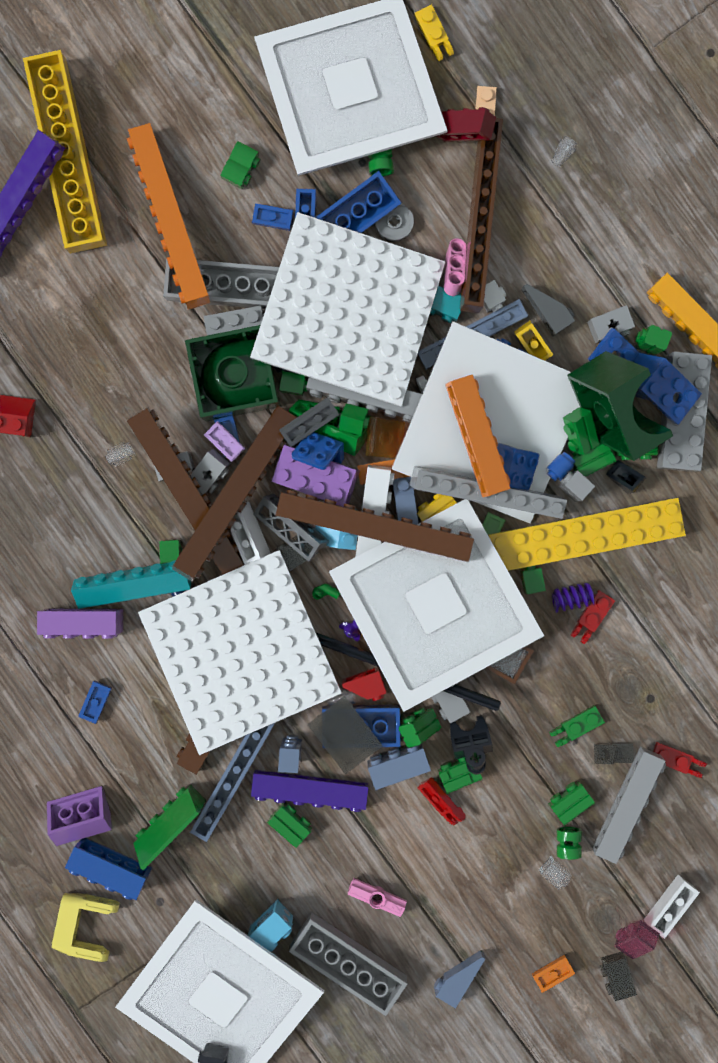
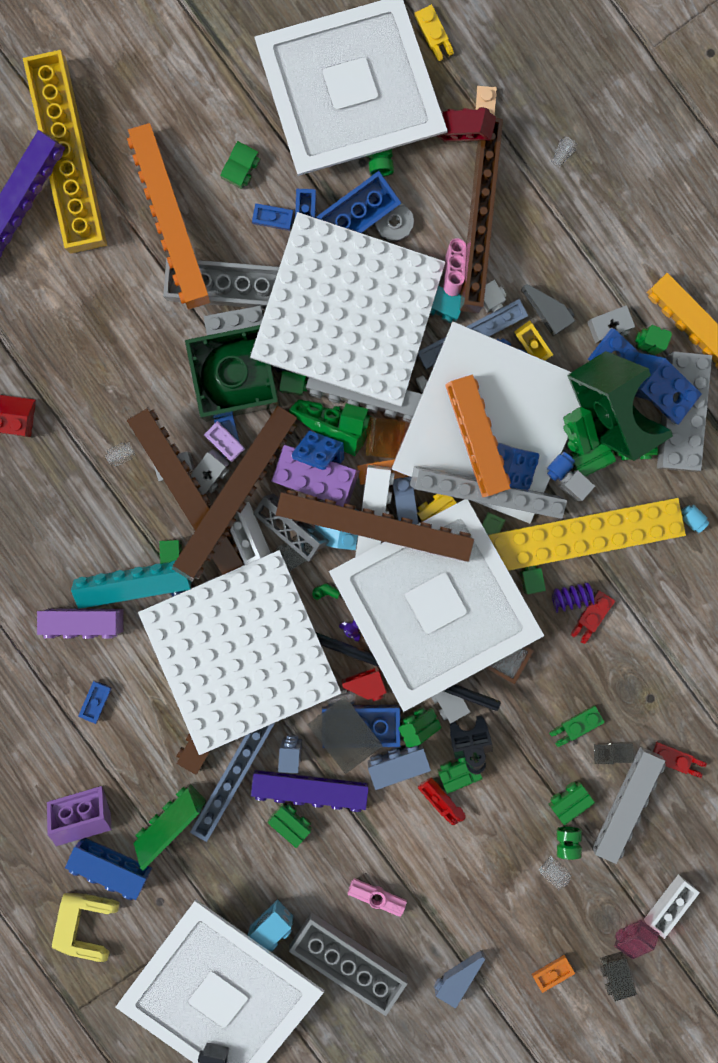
dark grey plate [279,397,339,447] -> none
black slope [606,460,646,494] -> none
none -> medium azure brick [681,505,709,533]

